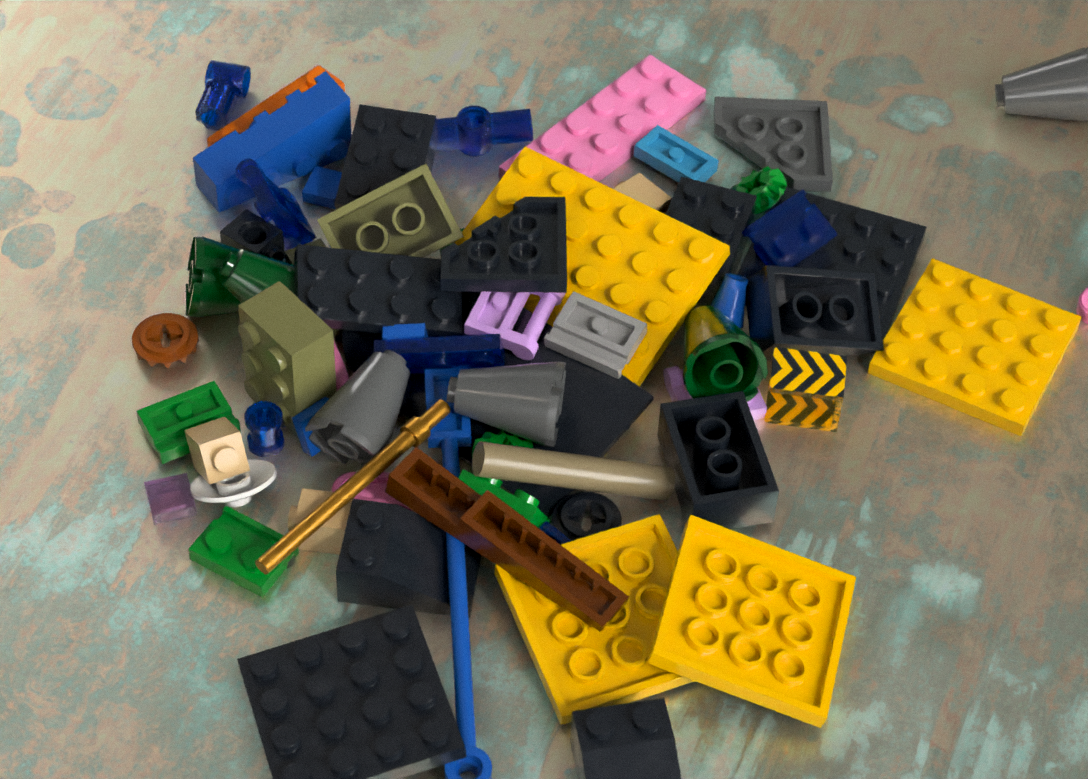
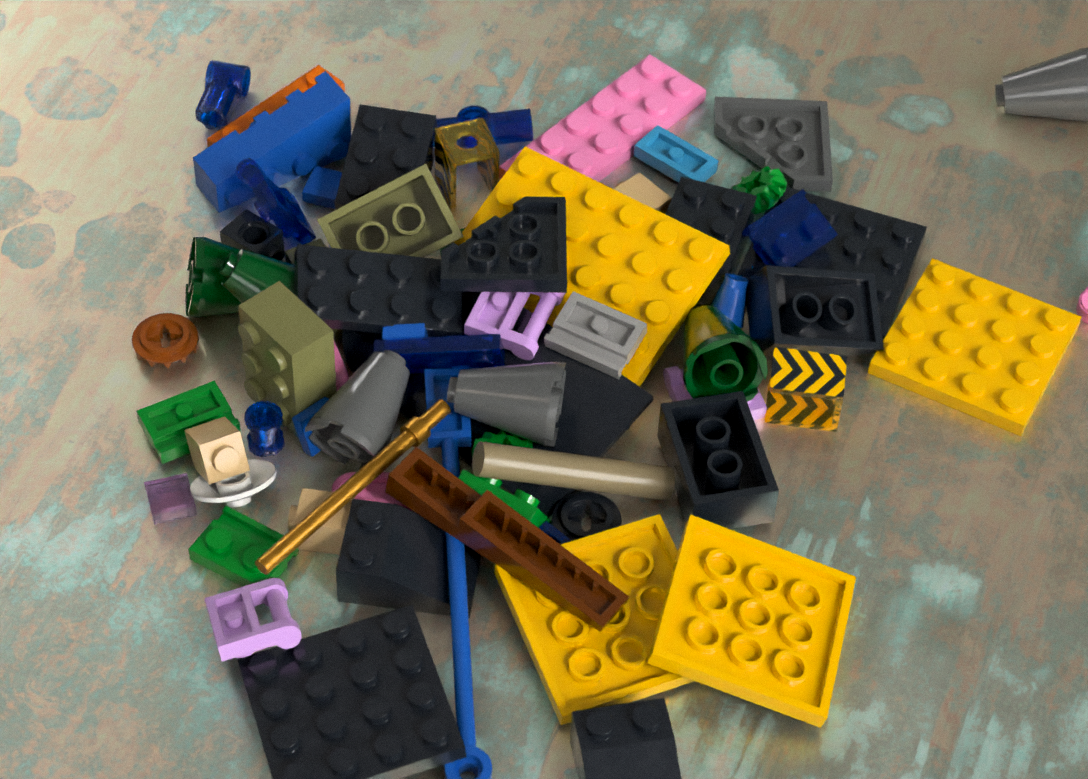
none -> lavender plate [204,578,302,662]
none -> clear yellow piece [435,118,500,209]

